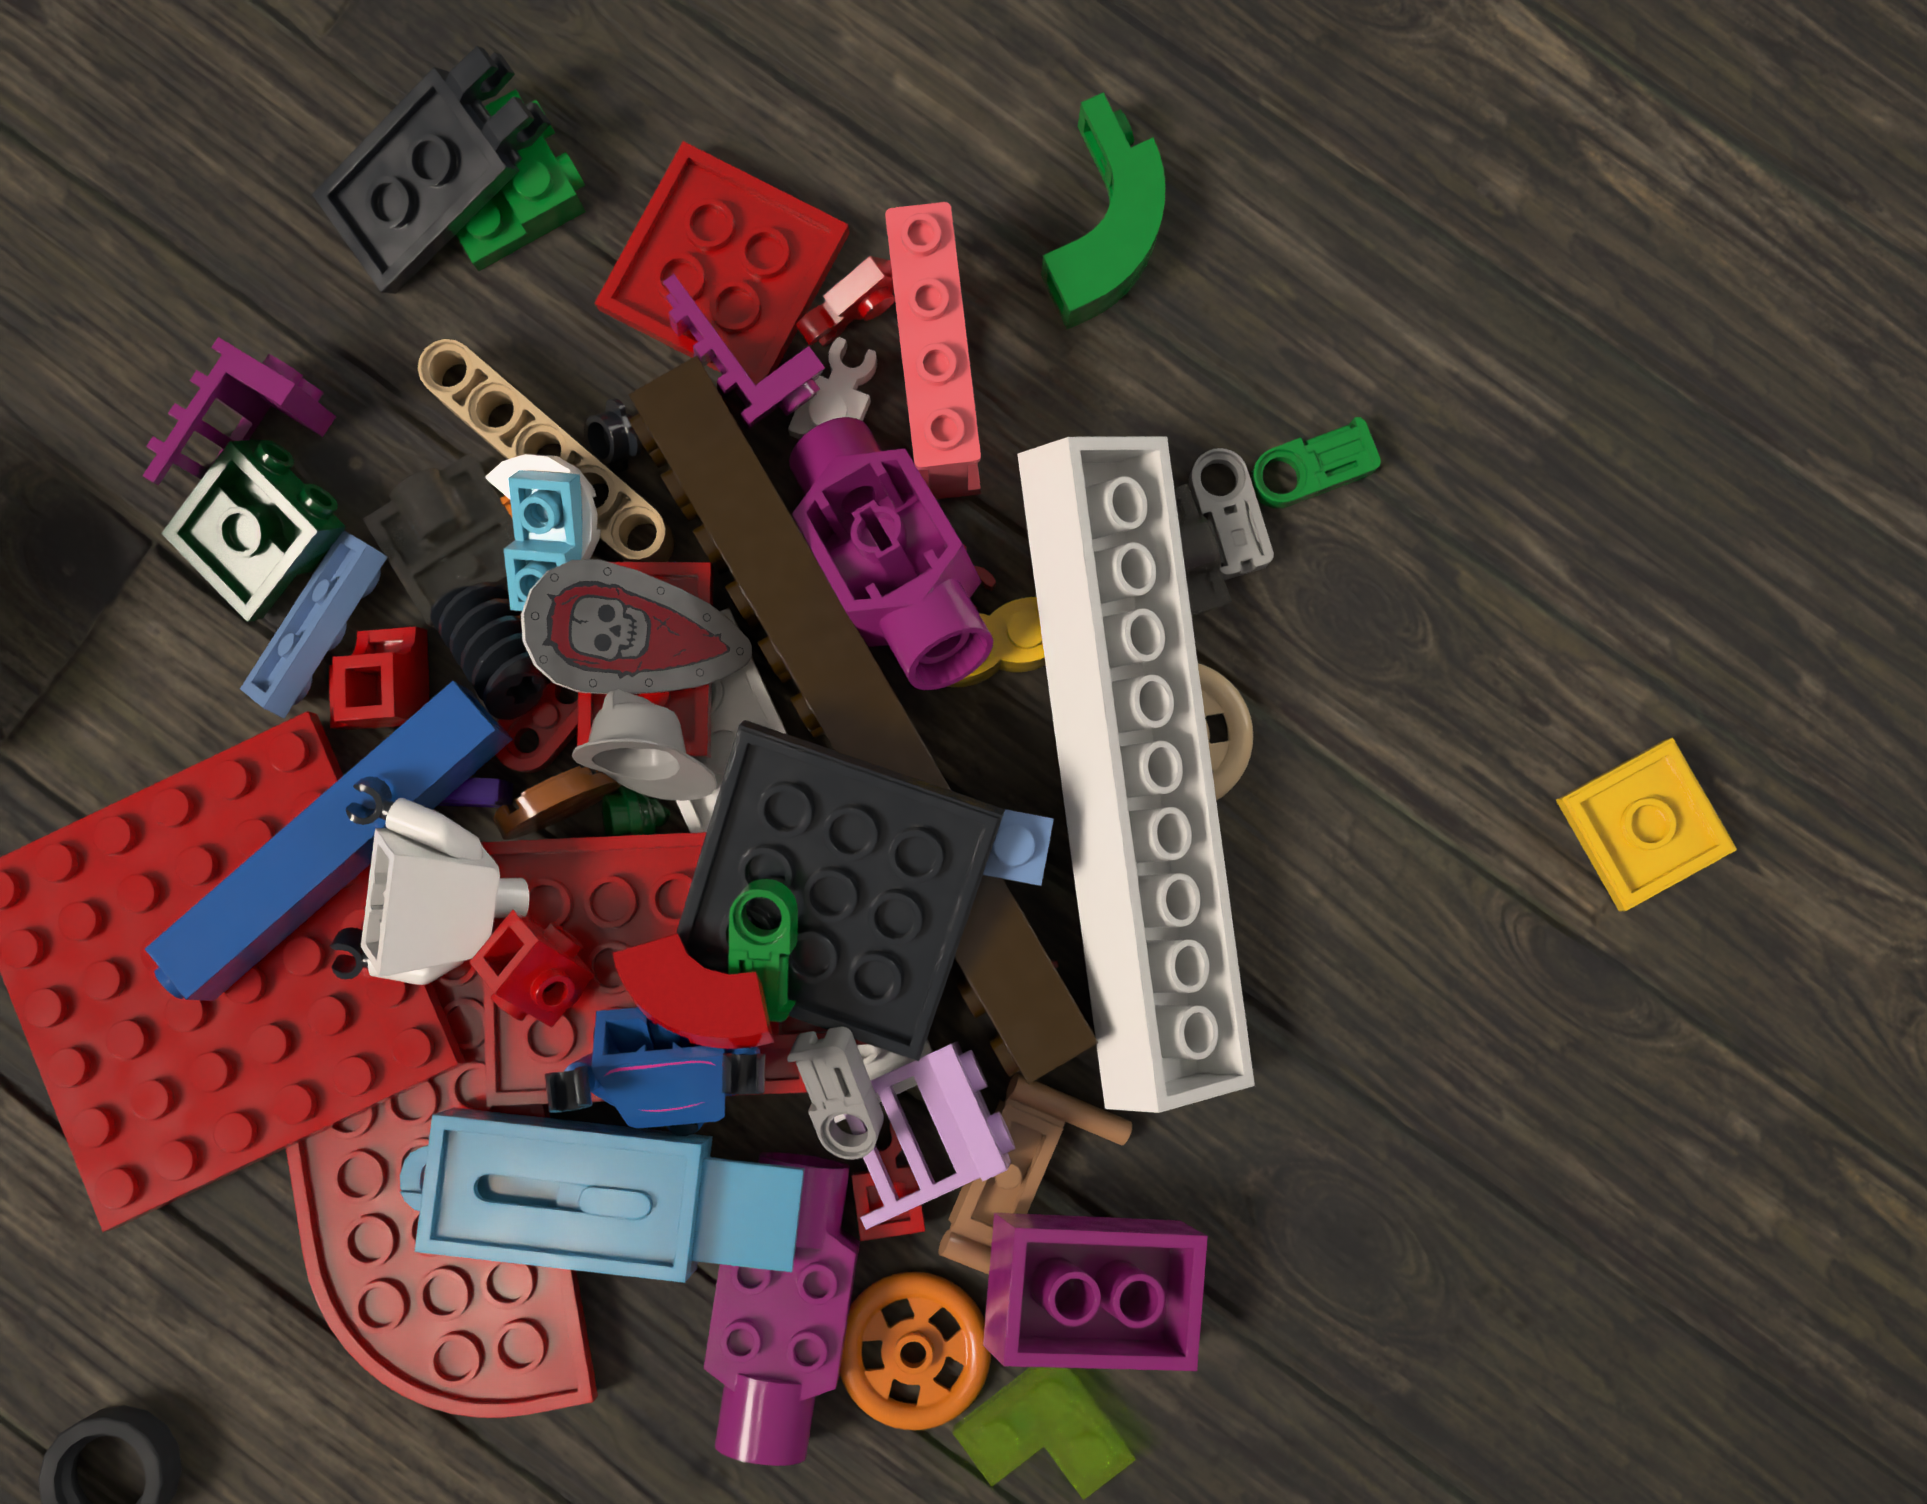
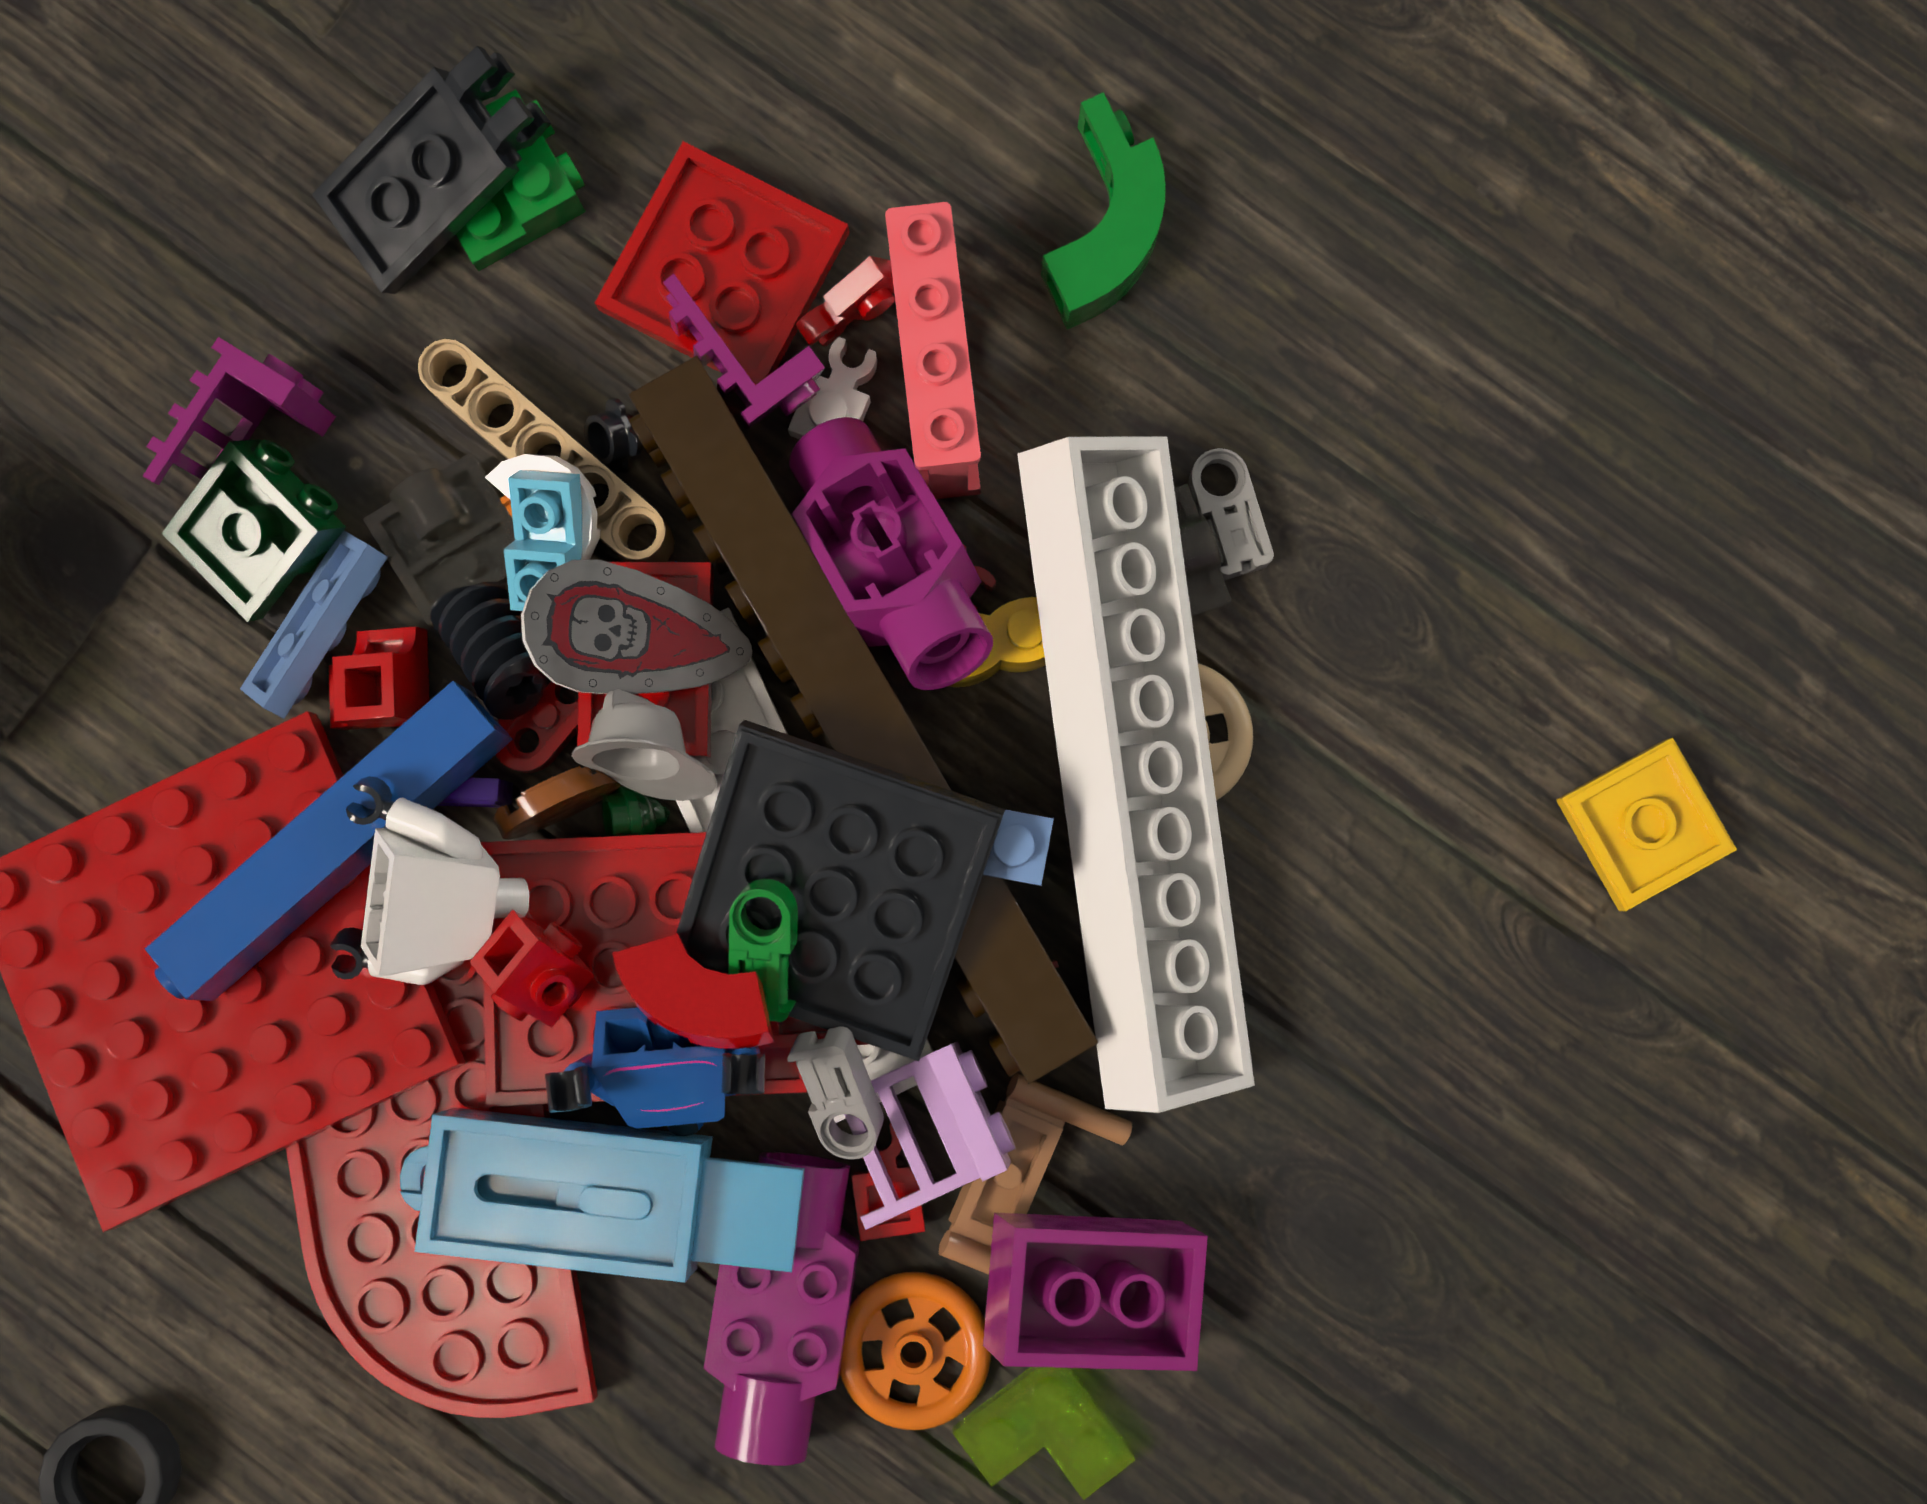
green piece [1250,417,1381,509] -> none

